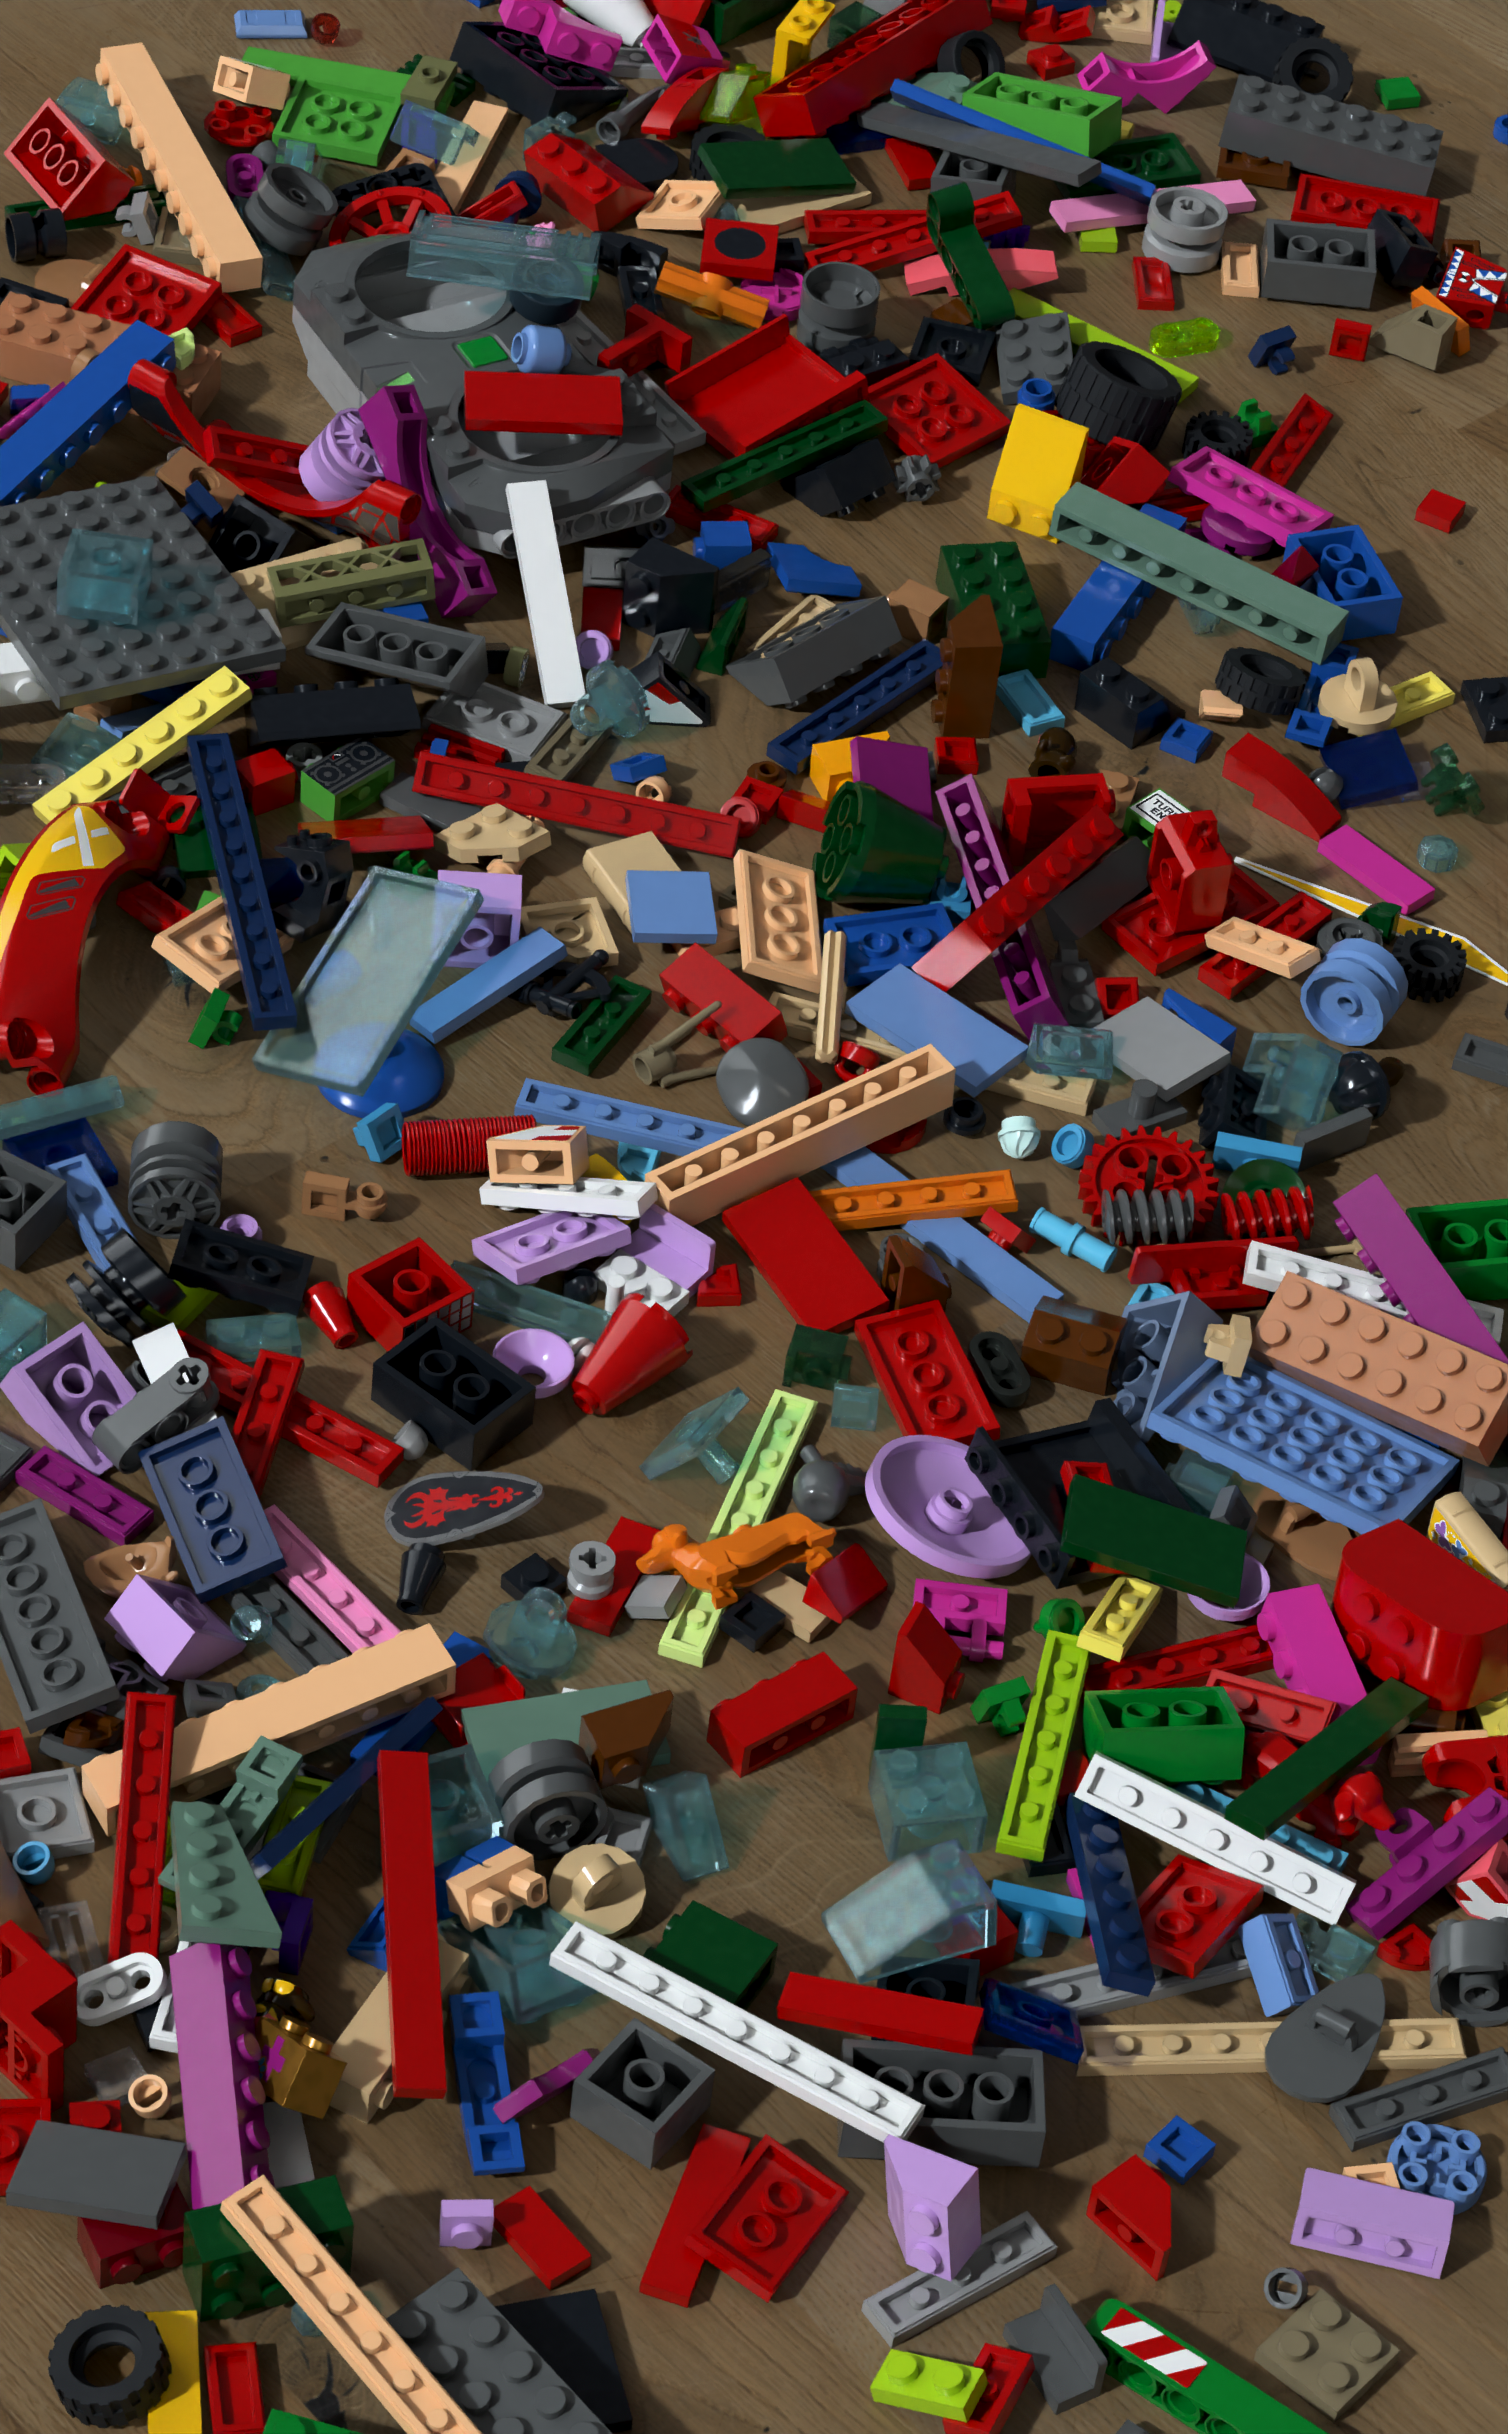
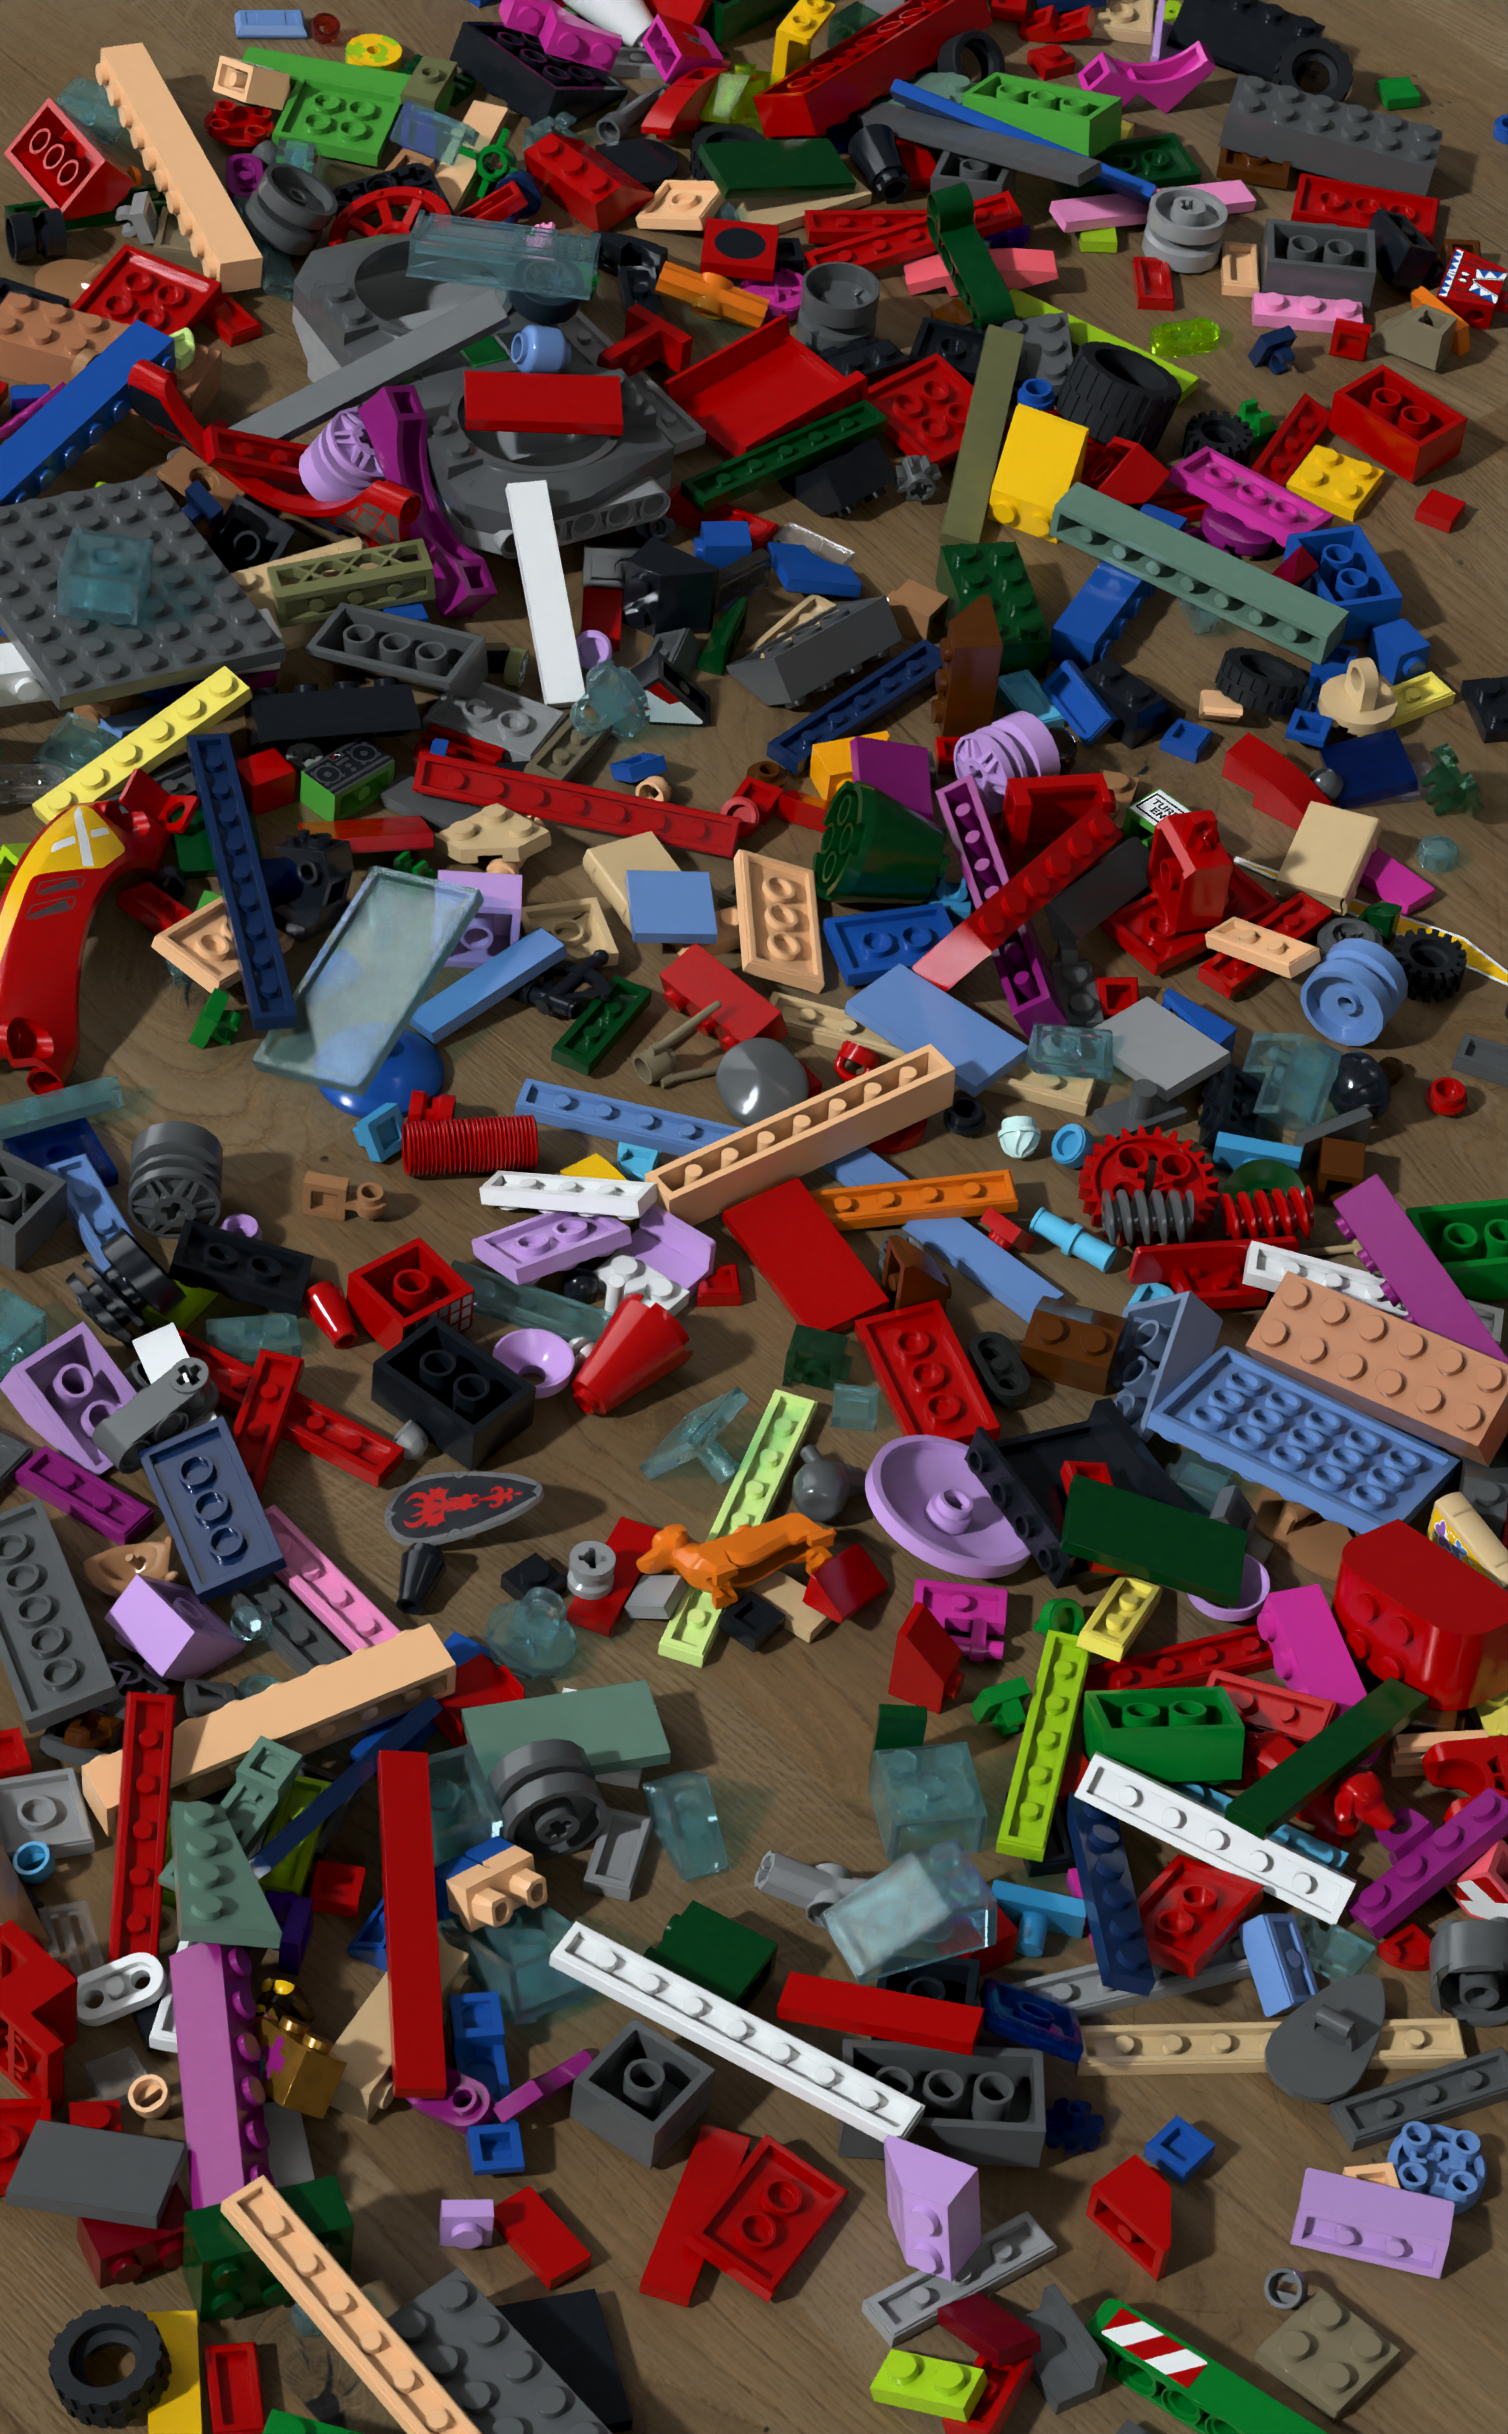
light nougat slope [486,1125,589,1185] -> none
tan tile [548,1843,646,1940] -> none
reddish brown slope [579,1690,674,1789] -> none
red brick [706,1651,858,1778] -> none
tan axle [815,930,847,1064] -> none
tan tile [1204,1314,1253,1378] -> none
none -> dark grey tile [227,288,511,441]
none -> red plate [309,1860,366,1918]
none -> yellow piece [345,34,402,72]
none -> magenta plate [406,2065,496,2135]
none -> red wheel [407,1089,456,1122]
none -> green brick [458,127,524,199]
none -> light grey piece [754,1849,904,1929]
none -> clear piece [773,522,855,566]
none -> black plant [848,124,912,204]
none -> dark red tile [937,2292,1041,2368]
none -> olive tile [939,324,1025,545]
none -> lavender wheel [953,711,1061,814]
none -> blue tile [1040,660,1118,746]
none -> clear blue plant [1044,2098,1105,2155]
none -> bright pink plate [1251,292,1363,333]
none -> tan piece [1275,801,1382,916]
none -> yellow plate [1285,444,1384,522]
none -> reddish brown brick [1314,1137,1365,1206]
none -> red brick [1327,364,1468,483]
none -> blue brick [1366,618,1431,686]
none -> red plate [1425,1077,1468,1116]

